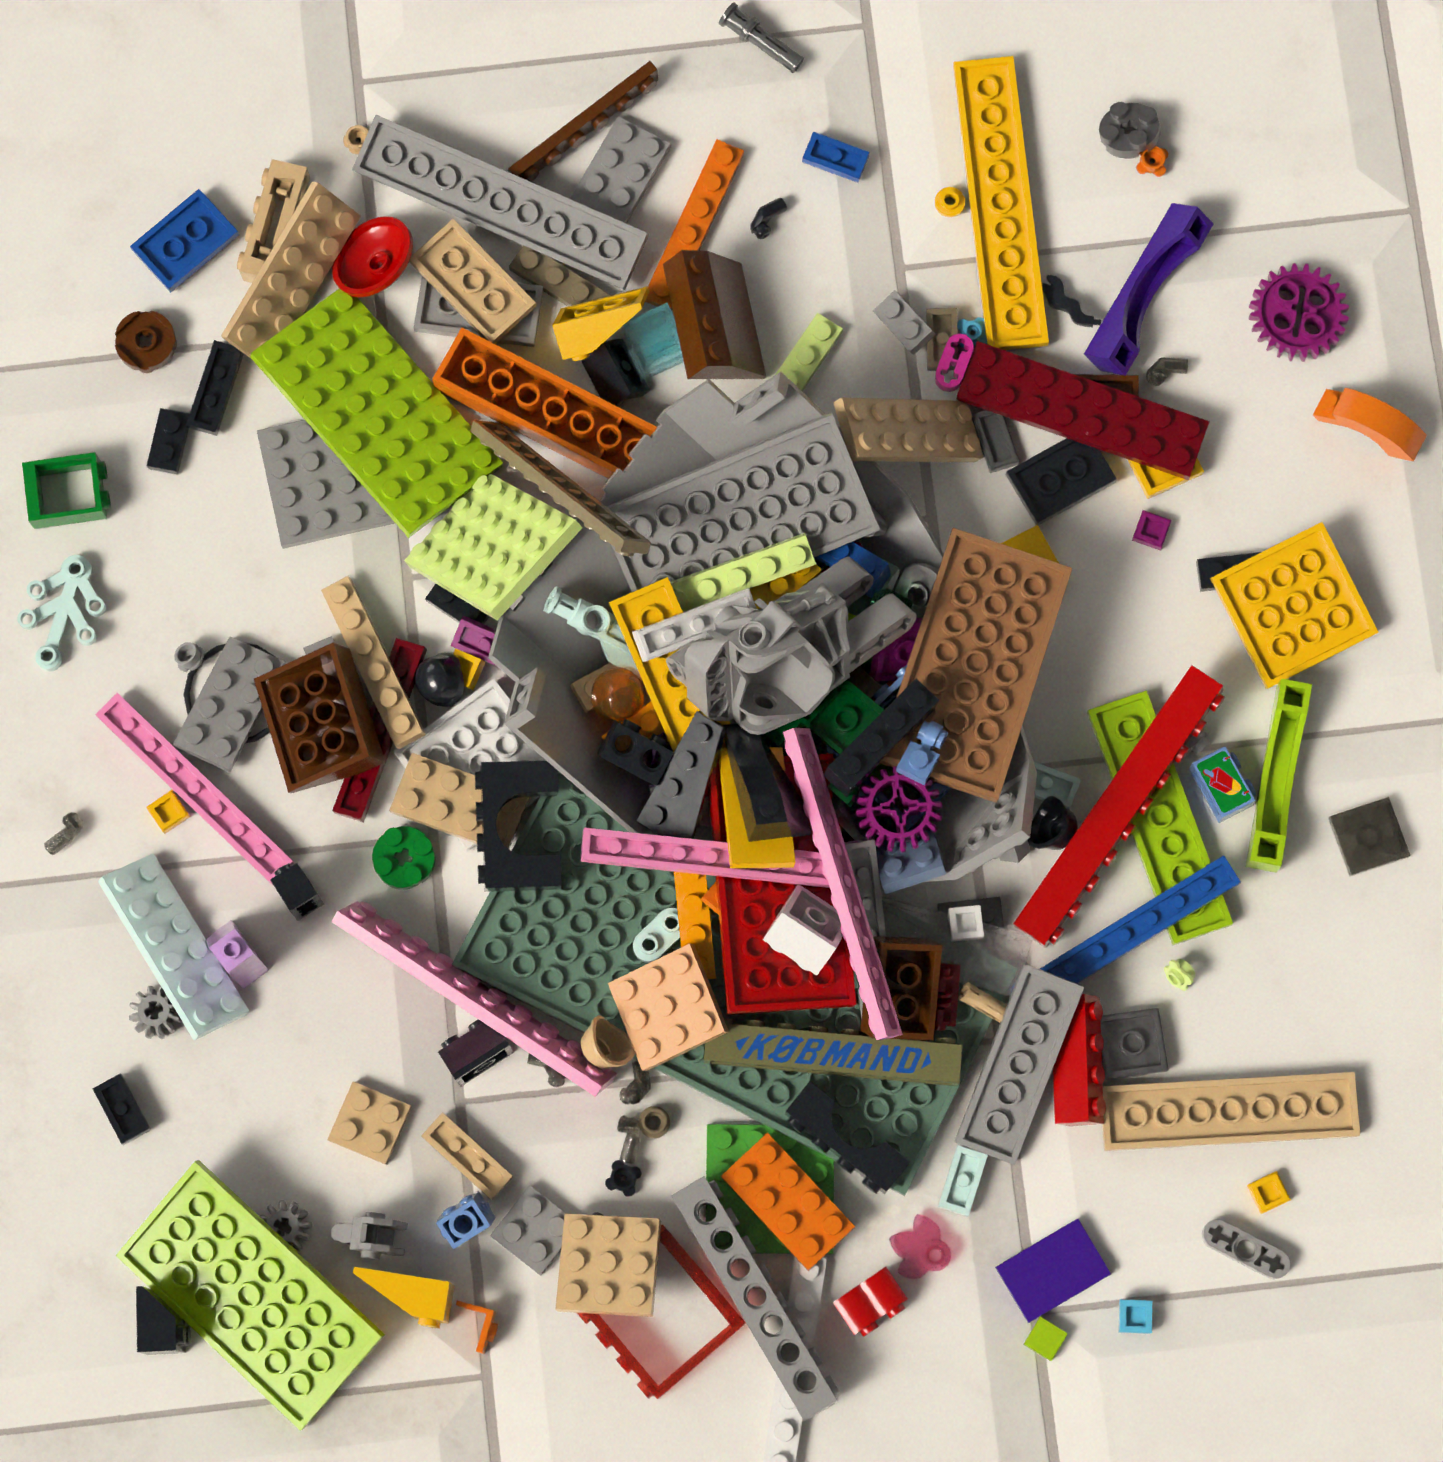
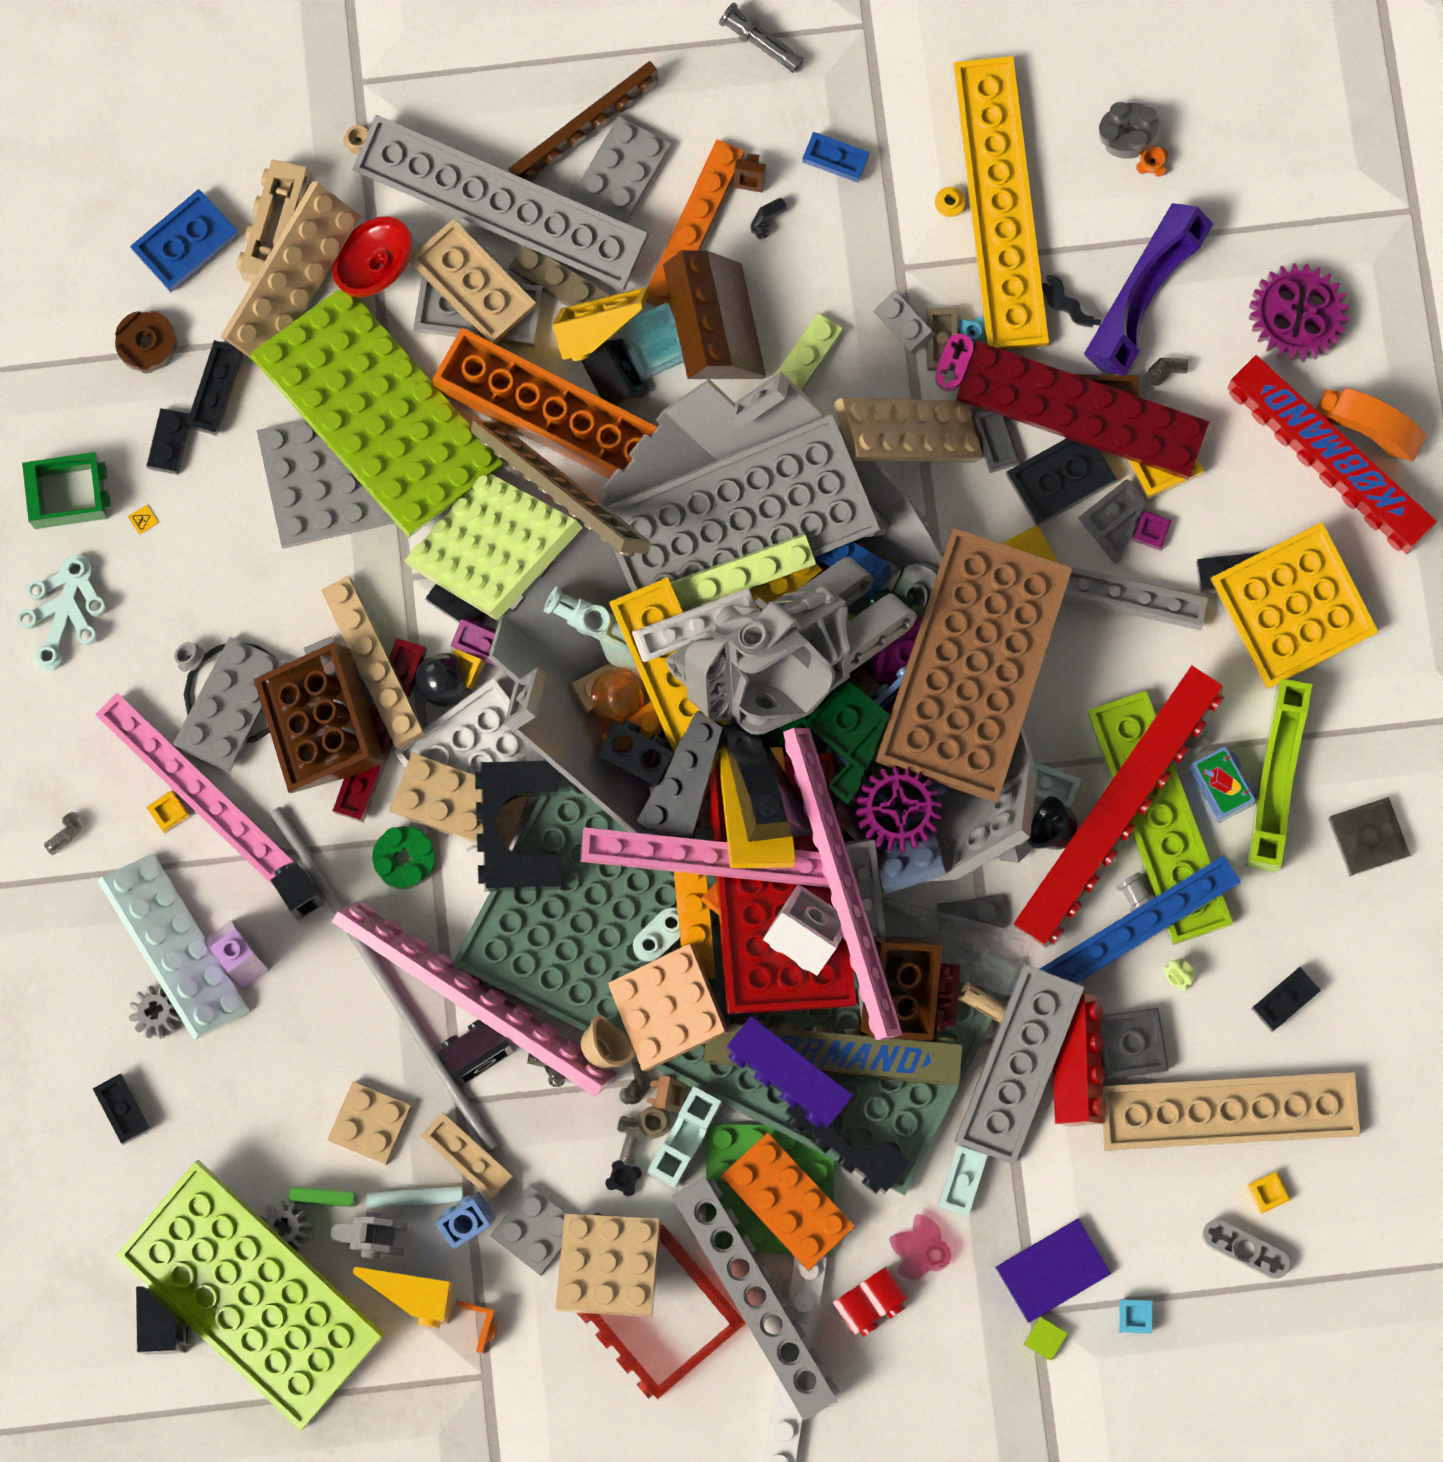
black arch [824,678,939,798] -> none
medium blue plate [896,721,948,786] -> none
white plate [948,905,984,941] -> none
none -> yellow sticker [128,505,158,535]
none -> light grey piece [270,807,498,1153]
none -> bright green tile [289,1188,357,1207]
none -> light aqua piece [367,1186,464,1208]
none -> medium nougat tile [647,1076,686,1113]
none -> light aqua arch [648,1086,722,1189]
none -> dark purple brick [726,1016,853,1129]
none -> reddish brown tile [733,153,766,193]
none -> light grey plate [1063,565,1208,630]
none -> flat silver wing [1078,479,1146,564]
none -> light grey bush [1116,872,1155,912]
none -> red brick [1227,355,1437,555]
none -> black plate [1251,967,1321,1032]

